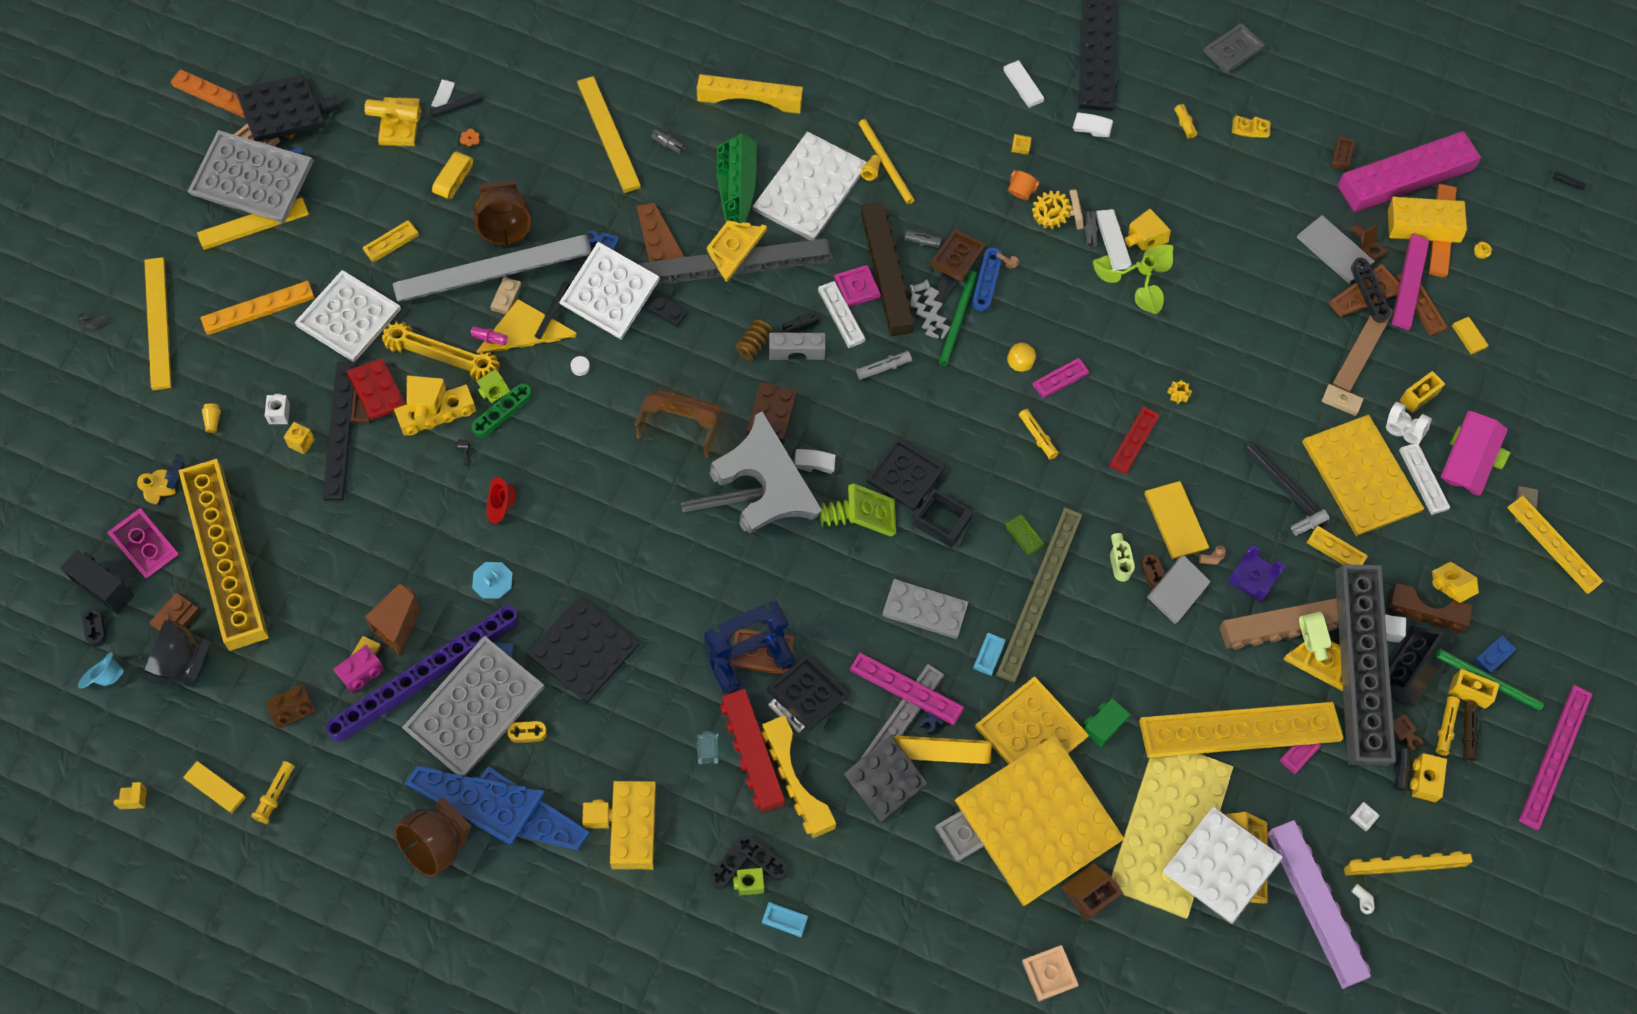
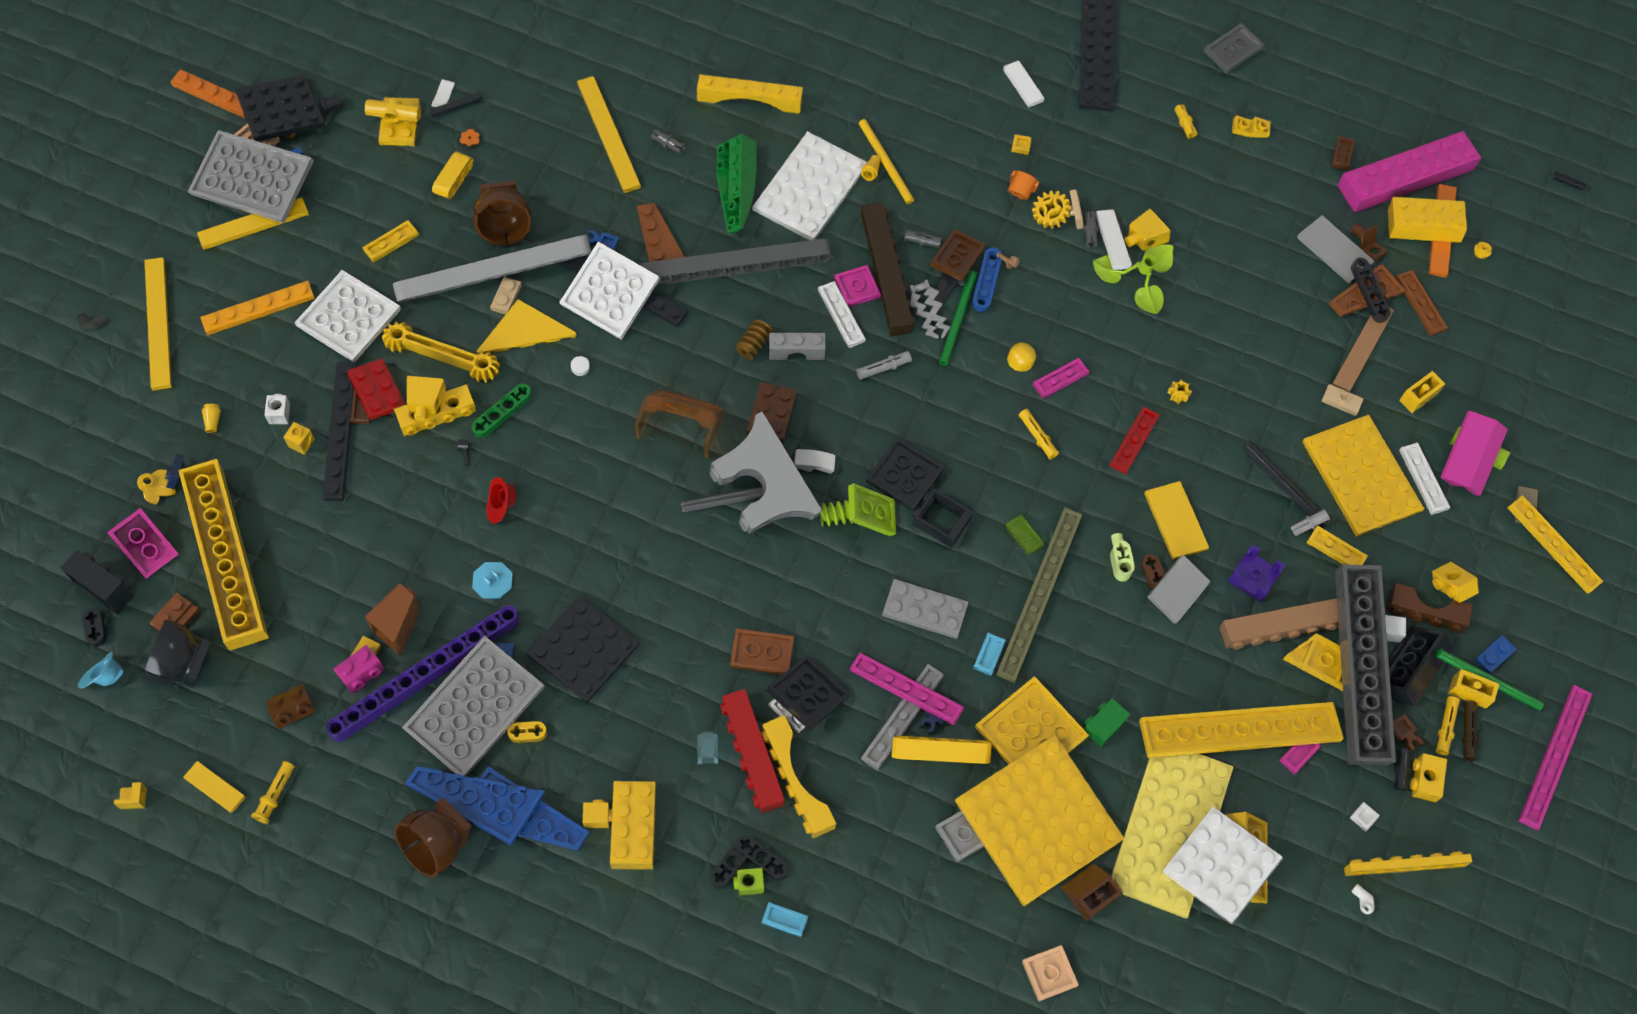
dark pink axle [471,326,508,345] -> none
lime brick [476,369,510,403] -> none
black bar [535,282,570,339] -> none
clear blue piece [704,601,795,694] -> none
yellow wing [707,221,767,282] -> none
black pin [782,311,820,333] -> none
black plate [844,735,930,822] -> none
white slope [1073,113,1113,137] -> none
medium nougat arm [1199,546,1226,565] -> none
lavender brick [1268,821,1371,989] -> none
yellowish green piece [1299,611,1331,661] -> none
white piece [1386,402,1432,445] -> none
dark pink tile [1391,234,1429,330] -> none
yellow tile [1452,317,1489,355] -> none

